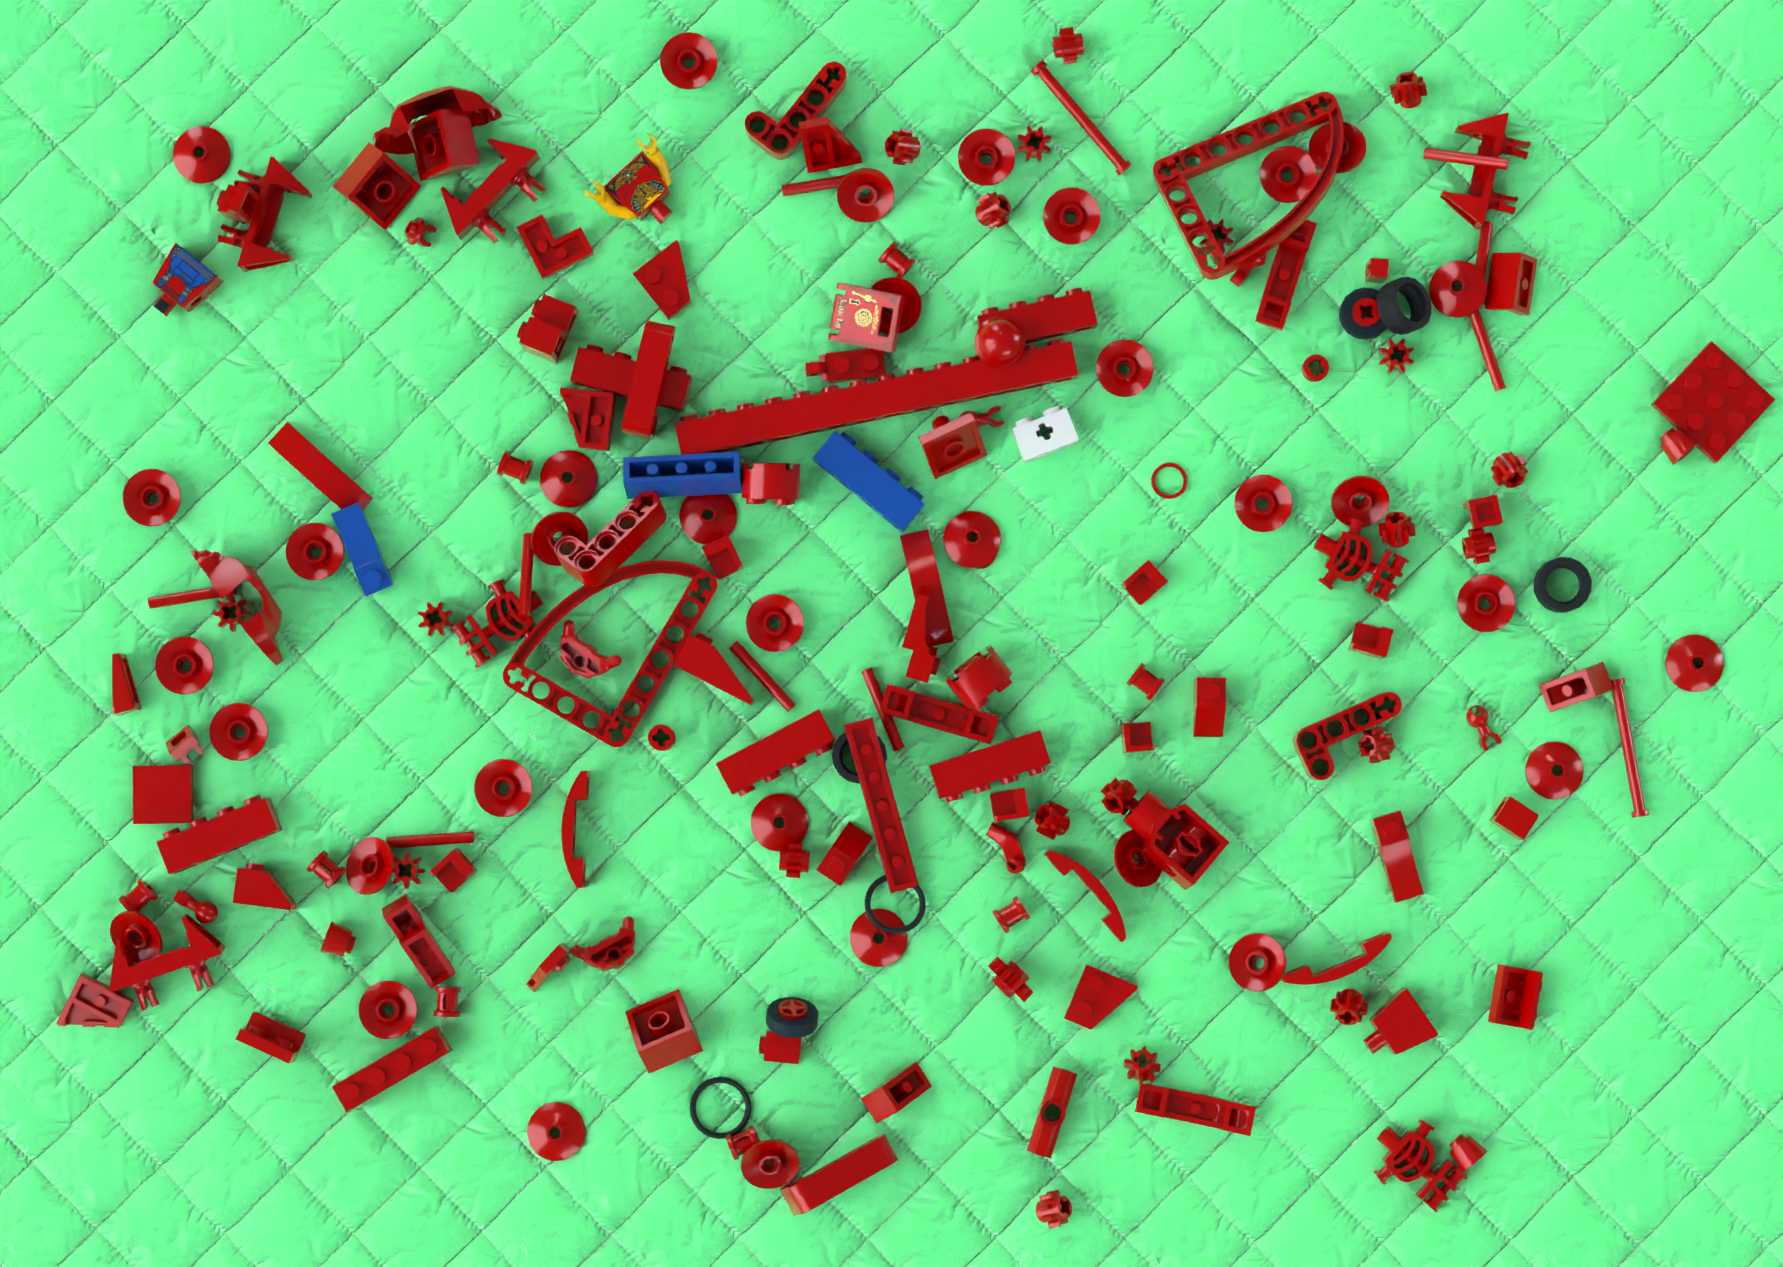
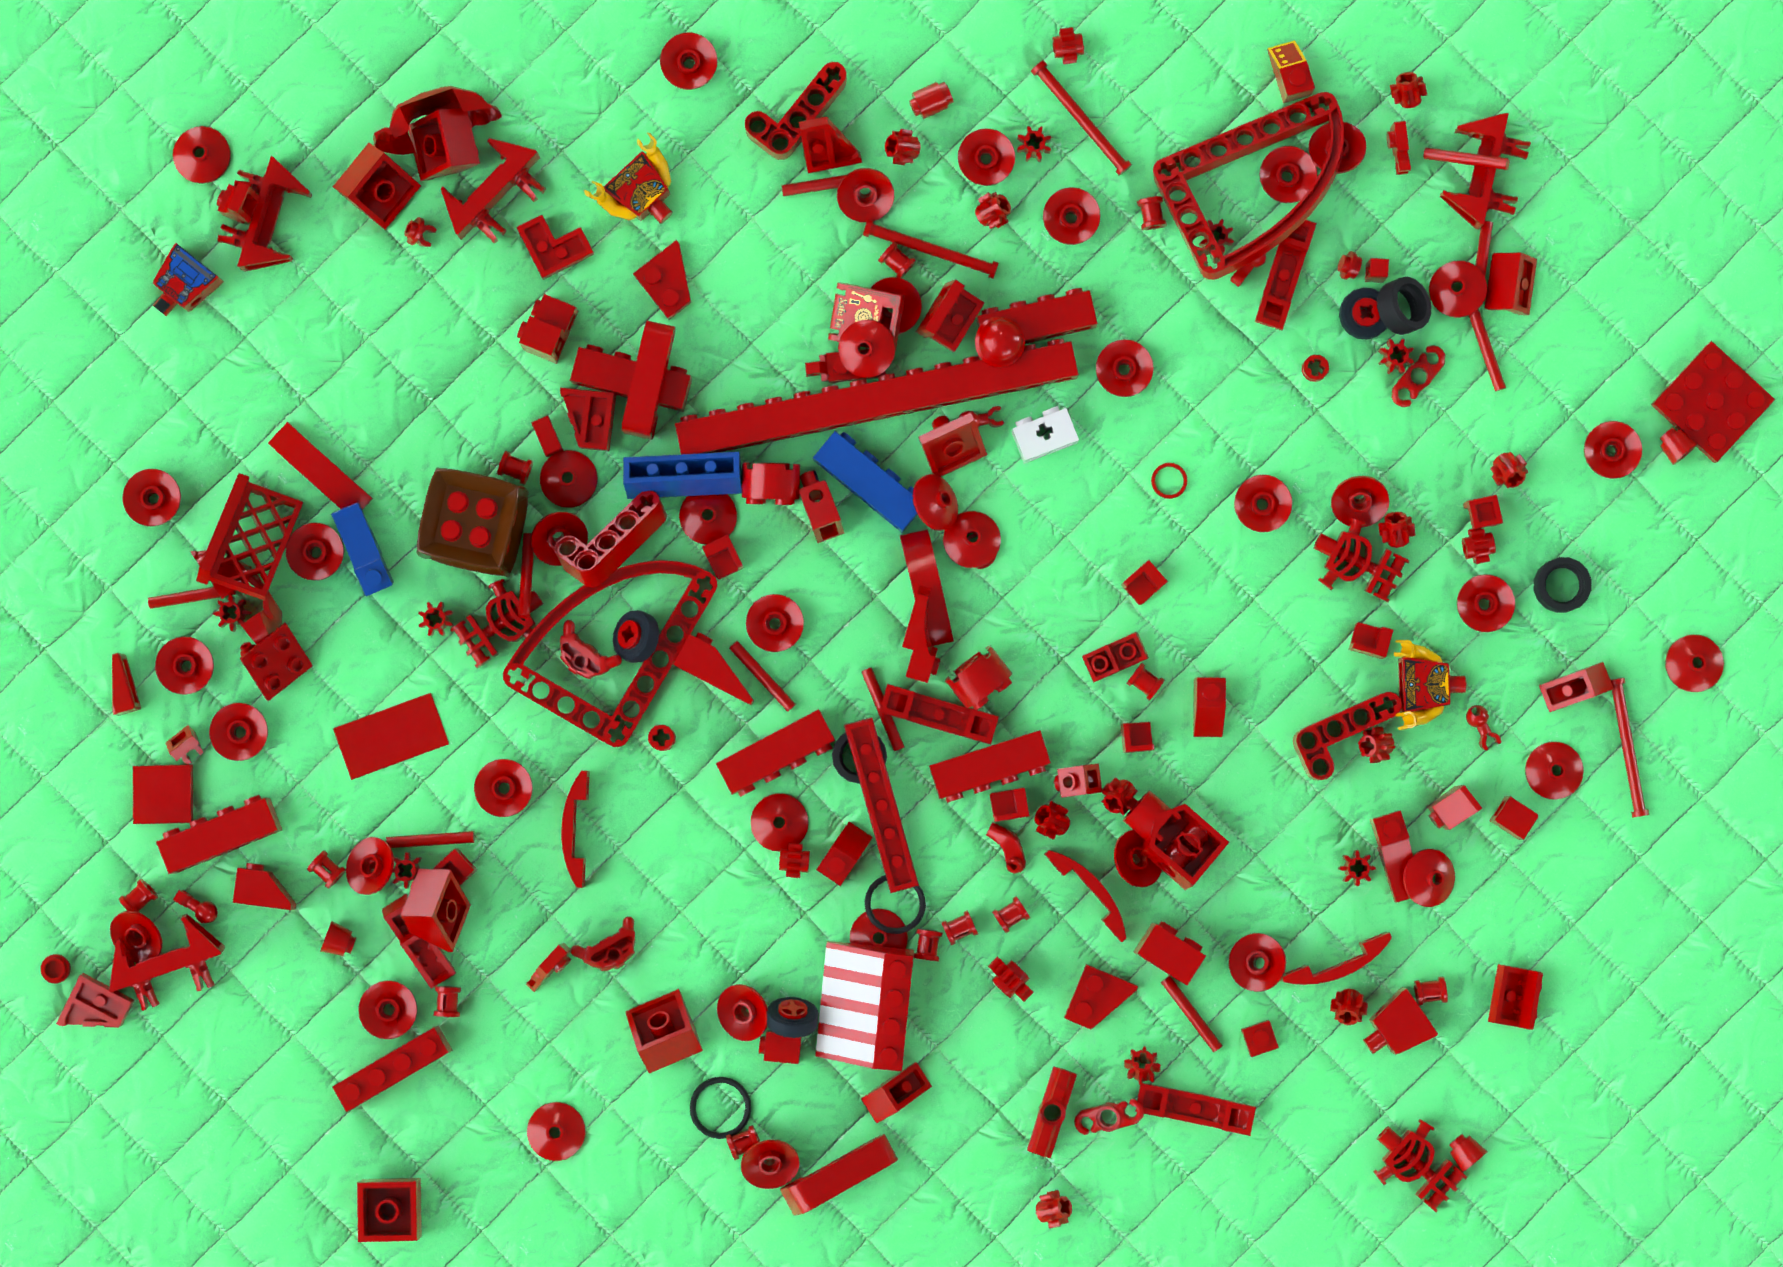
red bracket [236,1012,306,1063] -> none
none -> red plate [41,954,71,984]
none -> red fence [196,473,303,600]
none -> red hinge [240,623,313,701]
none -> red sticker [333,693,449,780]
none -> red brick [357,1178,422,1242]
none -> red slope [401,869,471,952]
none -> reddish brown piece [416,467,529,577]
none -> red piece [531,415,563,457]
none -> black wheel [613,610,659,663]
none -> red dish [717,984,768,1041]
none -> red torso [798,470,845,543]
none -> red slope [815,941,914,1071]
none -> red dish [838,320,896,378]
none -> red bar [863,219,999,279]
none -> red brick [909,82,954,119]
none -> red dish [913,474,958,531]
none -> red bush [913,929,943,961]
none -> red bracket [915,280,985,352]
none -> red bush [941,910,978,945]
none -> red brick [1054,763,1102,798]
none -> red piece [1074,1099,1144,1135]
none -> red slope [1082,632,1149,683]
none -> red brick [1133,921,1206,985]
none -> red bush [1137,196,1167,230]
none -> red bar [1161,976,1223,1053]
none -> red plate [1241,1020,1279,1057]
none -> red slope [1267,40,1315,104]
none -> red plate [1337,251,1362,280]
none -> red gear [1338,850,1376,886]
none -> red plate [1387,121,1411,175]
none -> red piece [1391,345,1446,407]
none -> torso [1394,640,1466,730]
none -> red dish [1403,849,1455,907]
none -> red bush [1414,976,1448,1006]
none -> slope [1427,785,1482,830]
none -> red dish [1584,421,1642,479]

